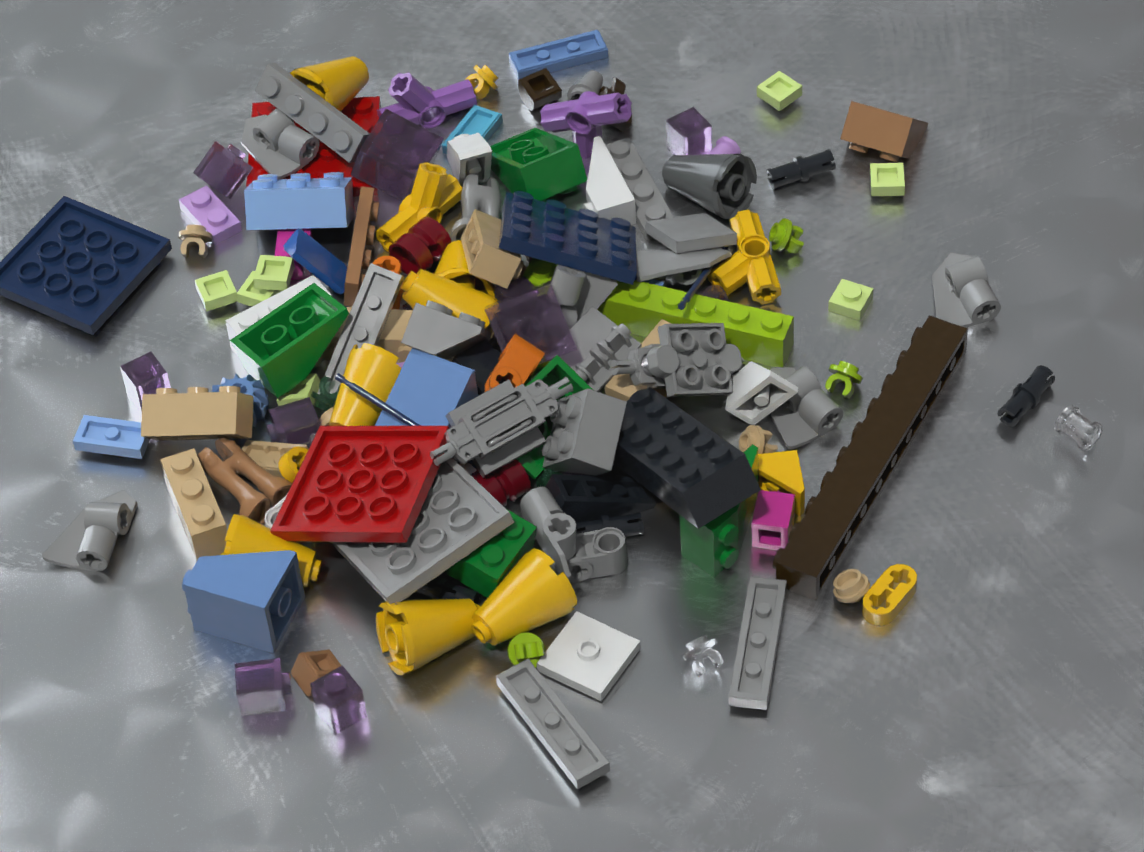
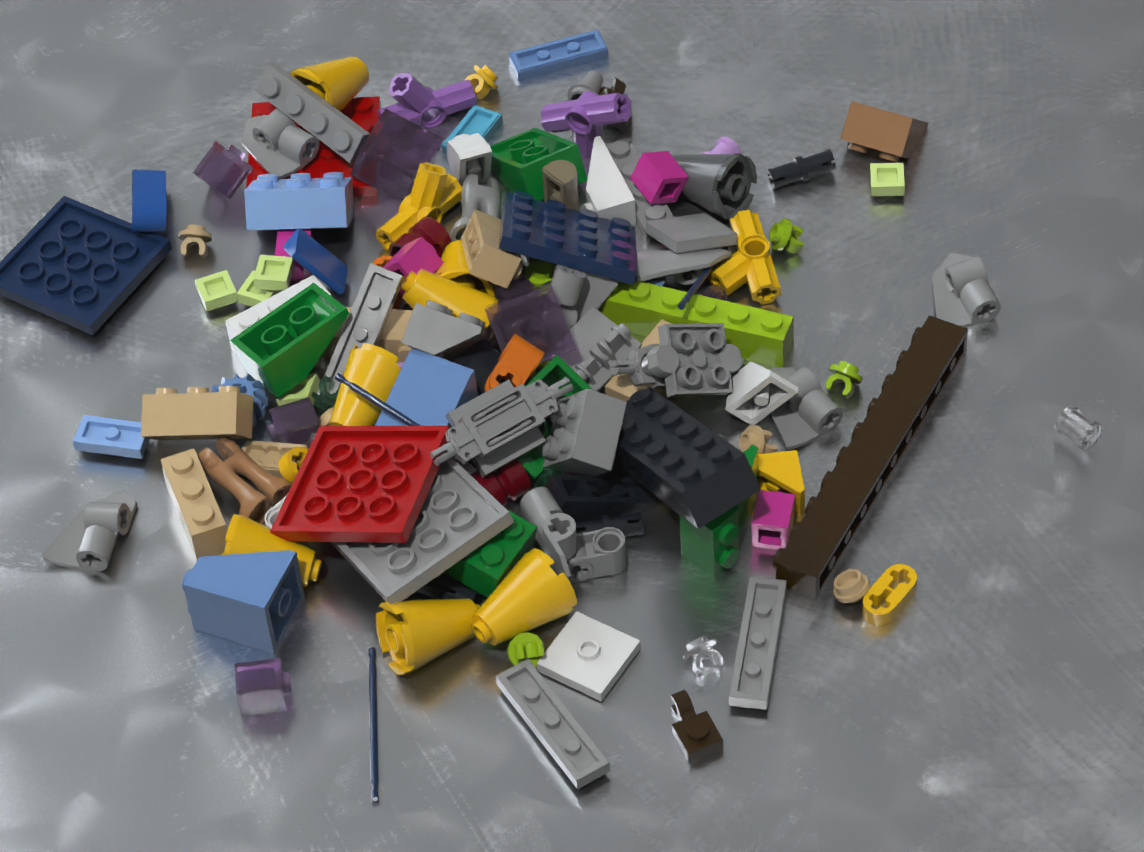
clear purple brick [120,352,170,414] -> none
lavender plate [179,185,242,245] -> none
medium nougat slope [291,649,348,697] -> none
clear purple brick [310,665,367,735] -> none
medium nougat plate [344,186,379,307] -> none
dark brown brick [518,68,562,111] -> none
clear purple brick [666,107,712,155] -> none
yellowish green plate [757,71,802,111] -> none
yellowish green plate [828,279,874,321] -> none
black pin [997,365,1055,427] -> none
none -> blue beam [132,169,167,233]
none -> dark blue piece [368,647,379,801]
none -> dark pink brick [383,237,444,295]
none -> dark tan brick [542,160,579,211]
none -> dark pink brick [630,151,689,204]
none -> dark brown plate [671,690,723,762]

